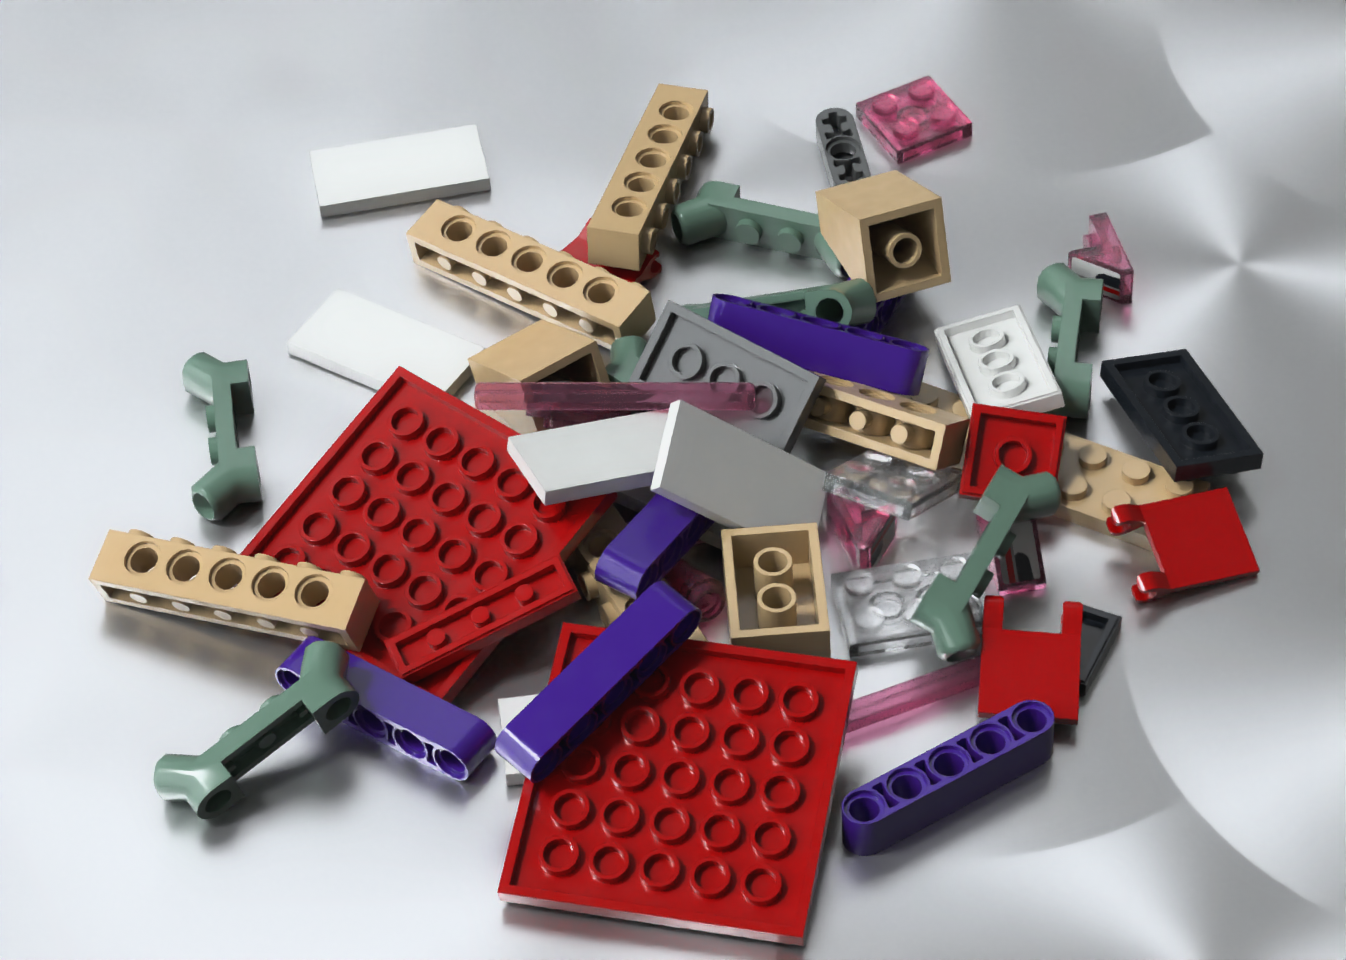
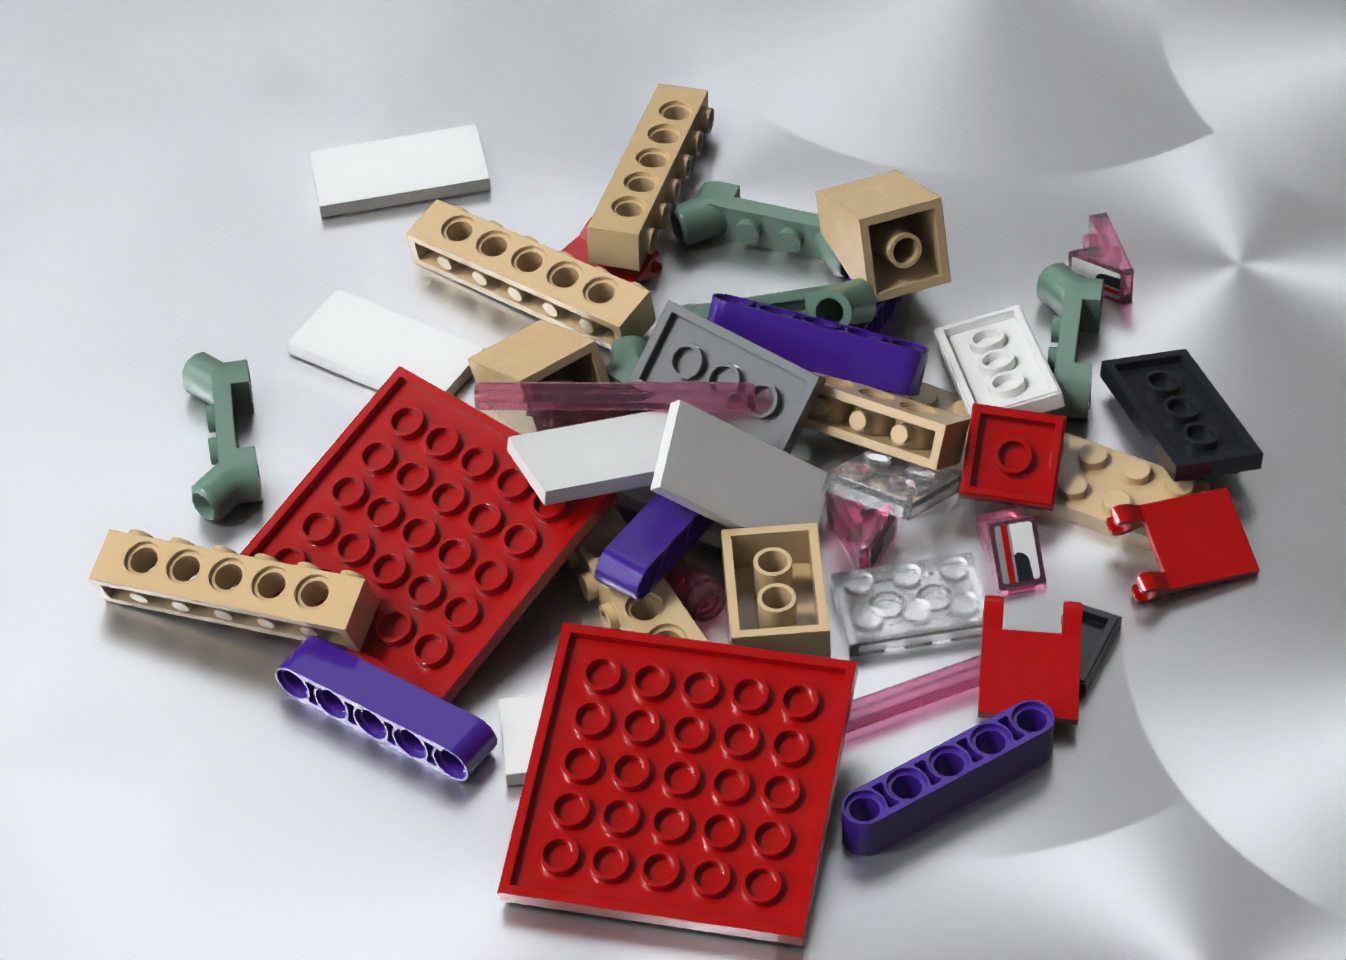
sand green plate [153,640,360,819] -> none
red tile [383,554,582,684] -> none
dark purple beam [494,581,702,783] -> none
dark grey beam [816,108,871,187] -> none
clear pink plate [856,75,972,164] -> none
sand green plate [910,464,1061,662] -> none

